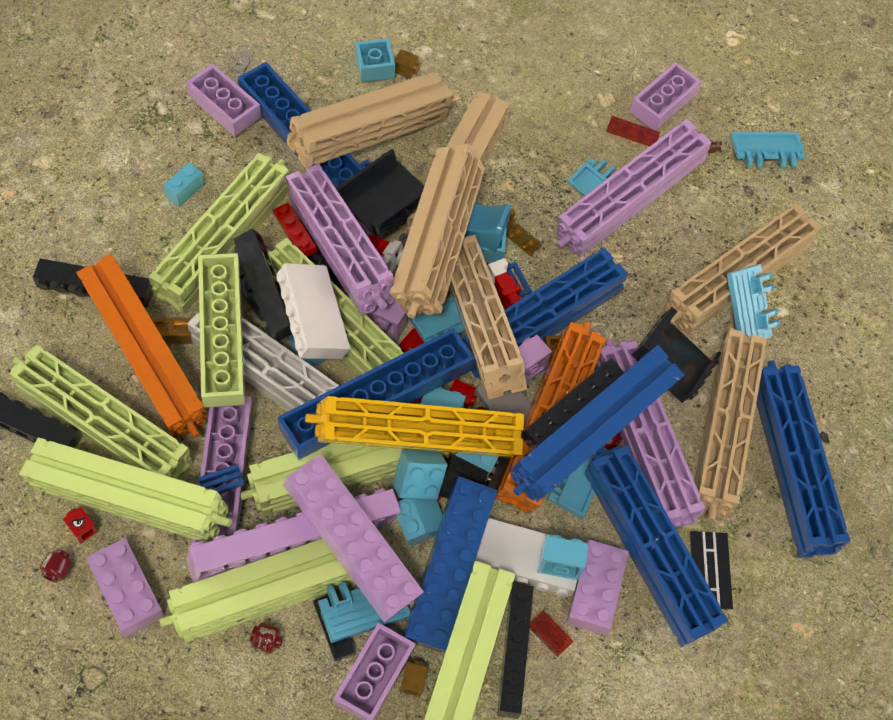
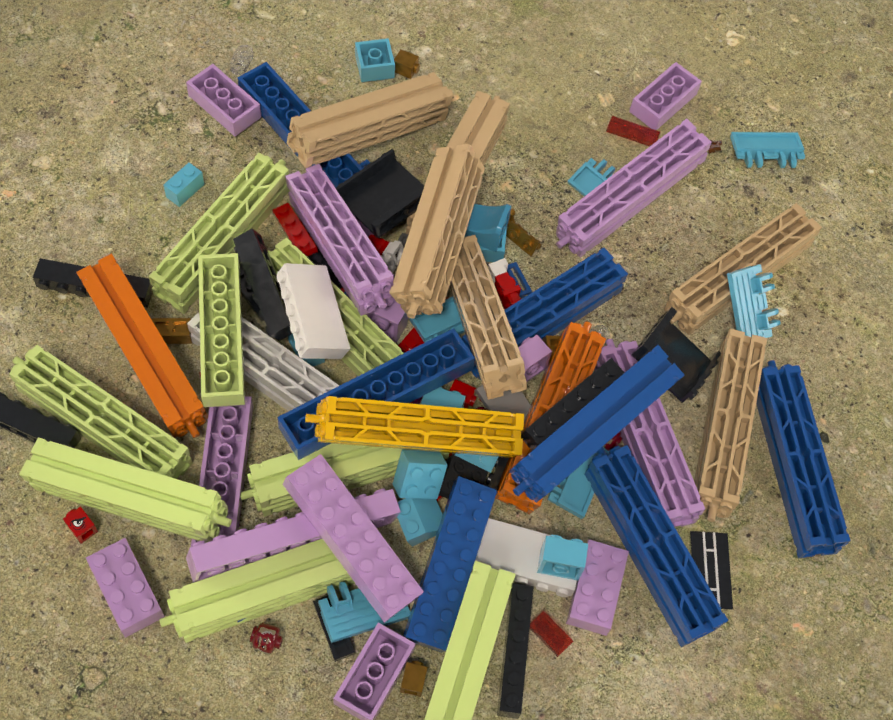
dark red head [40,549,73,583] -> none
blue tile [198,464,244,494] -> none

